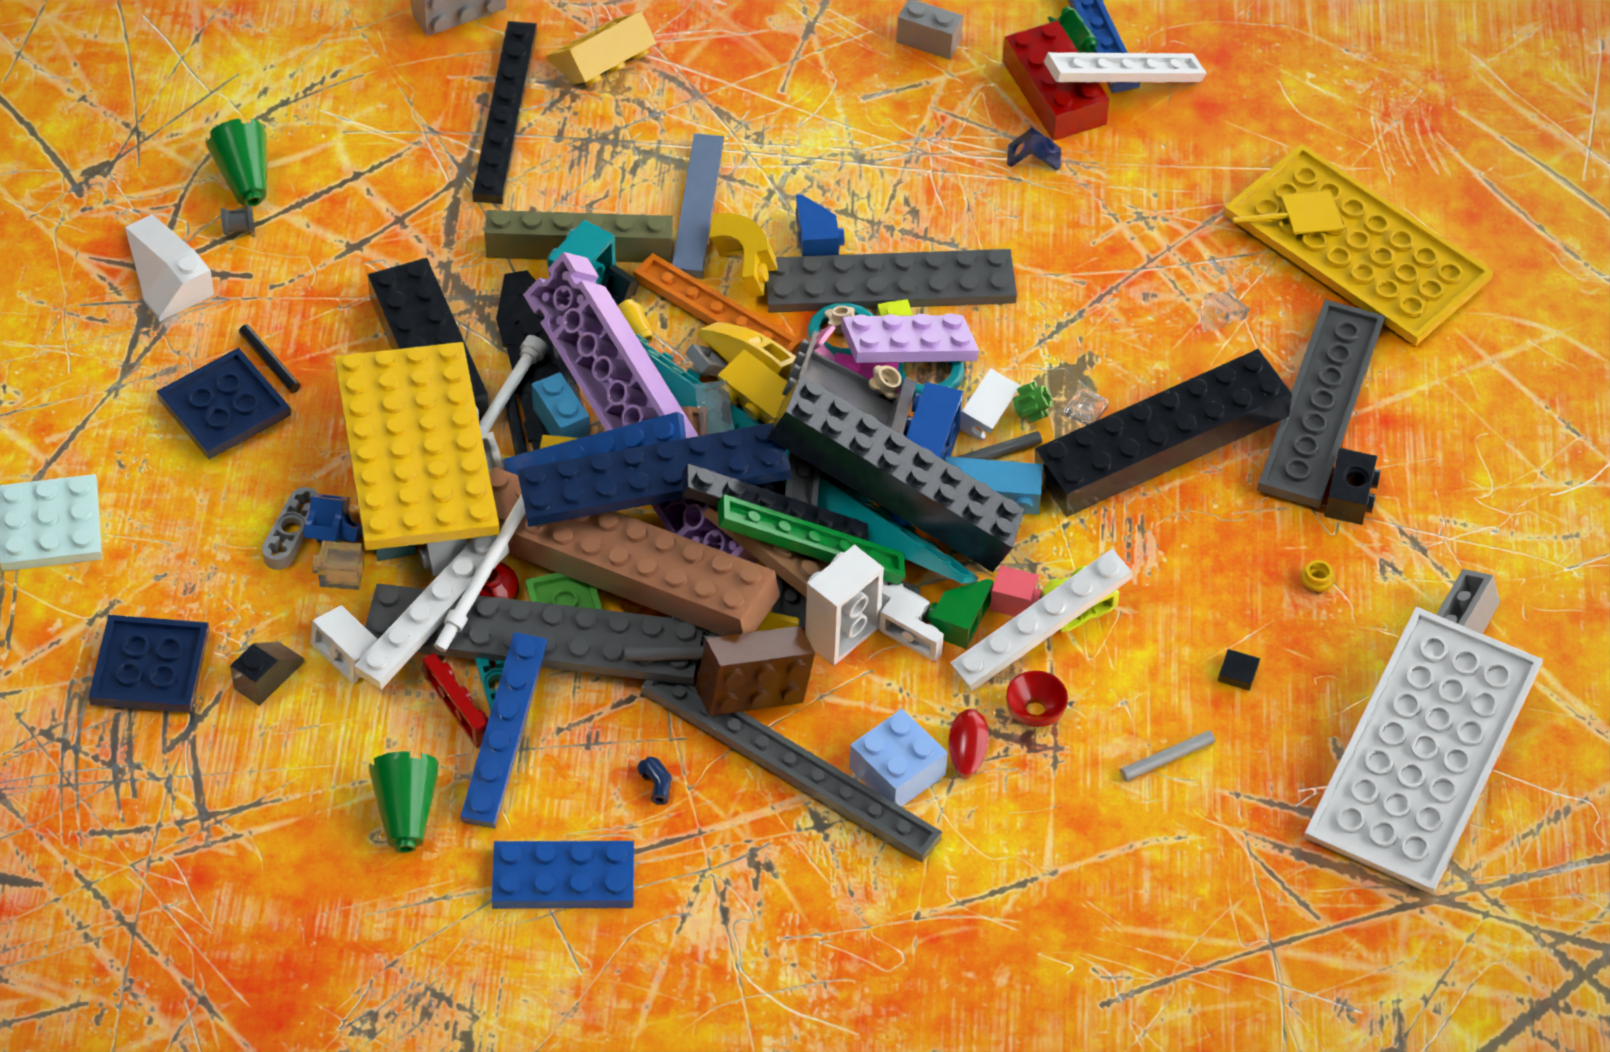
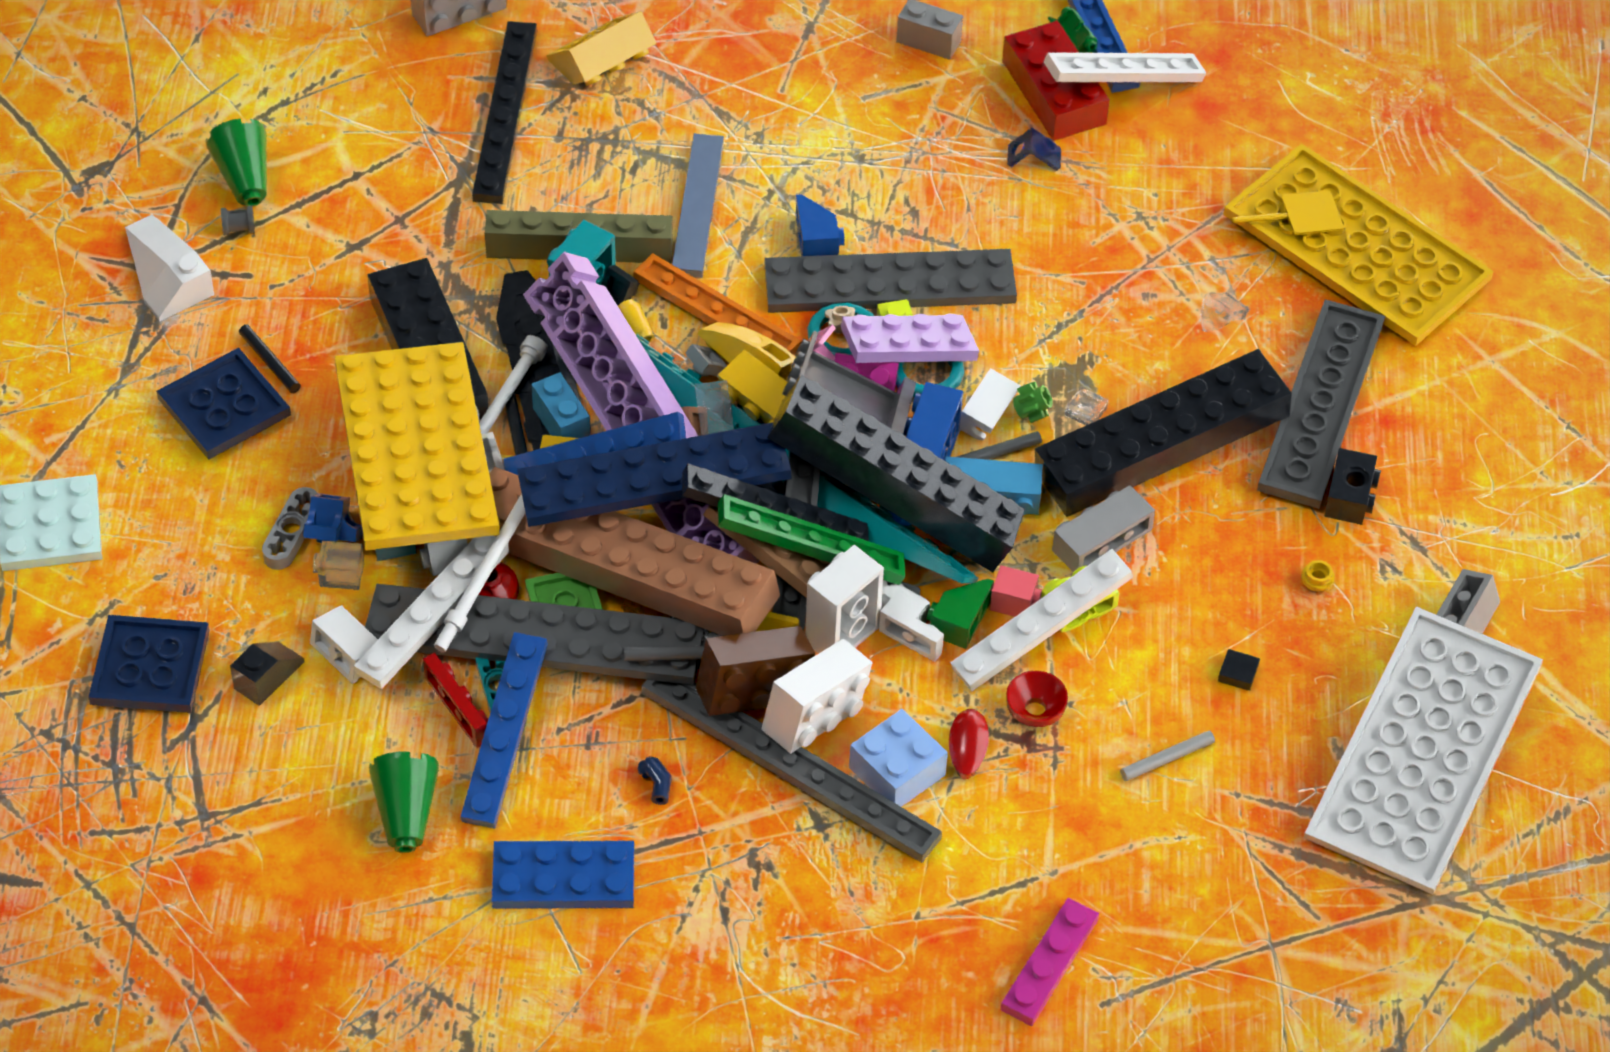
yellow arch [710,213,777,297] -> none
tan plate [869,365,901,399] -> none
none -> white brick [761,639,873,754]
none -> dark pink plate [1000,898,1099,1026]
none -> light grey brick [1052,485,1155,572]

